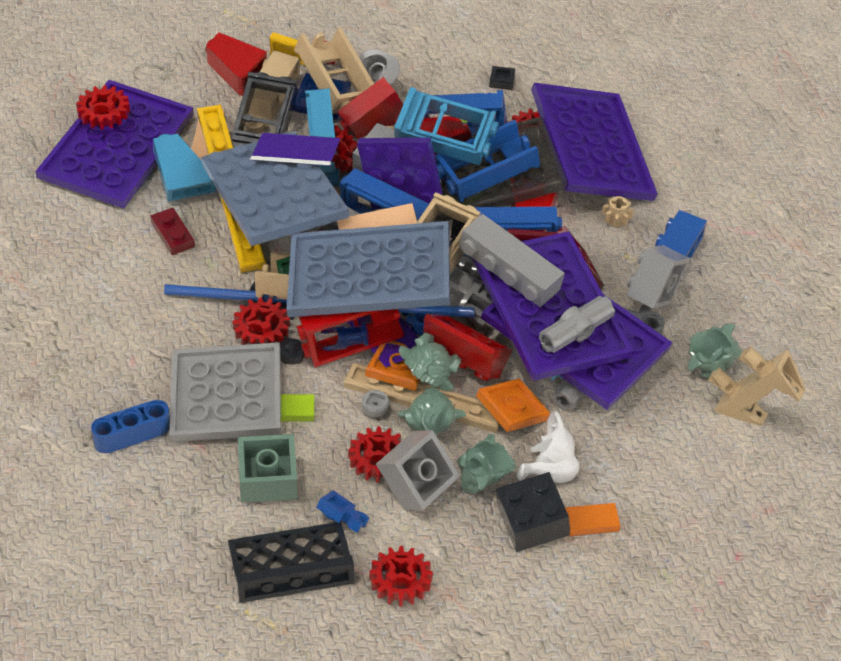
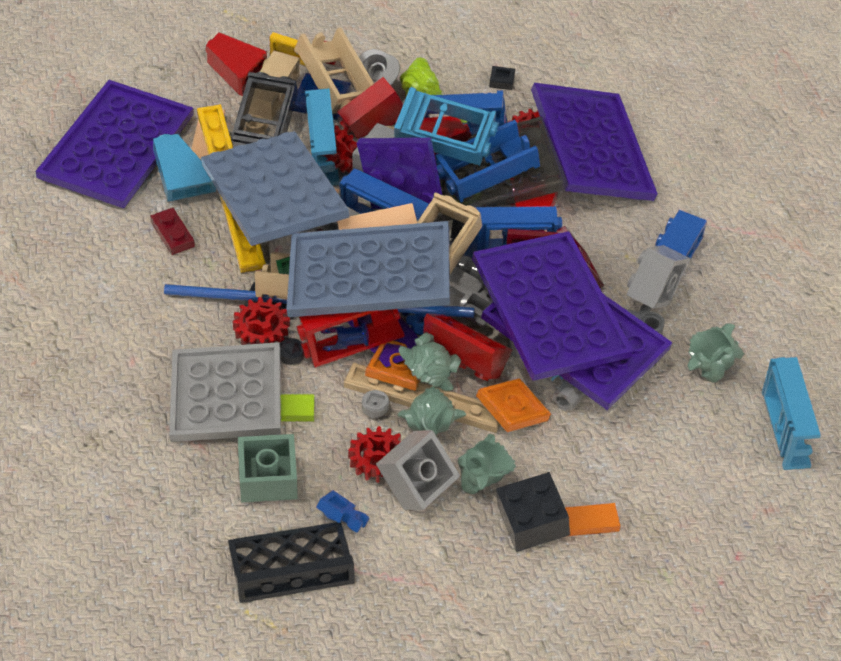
red gear [76,85,130,130] -> none
blue beam [91,400,170,453] -> none
dark purple sticker [250,133,341,165] -> none
red gear [369,546,433,607] -> none
light grey brick [459,214,565,307] -> none
white piece [516,411,580,483] -> none
light grey piece [539,296,615,353] -> none
tan gear [602,196,634,227] -> none
tan hose [708,346,806,426] -> none
none -> lime hair [399,57,443,97]
none -> dark azure door [761,357,821,470]

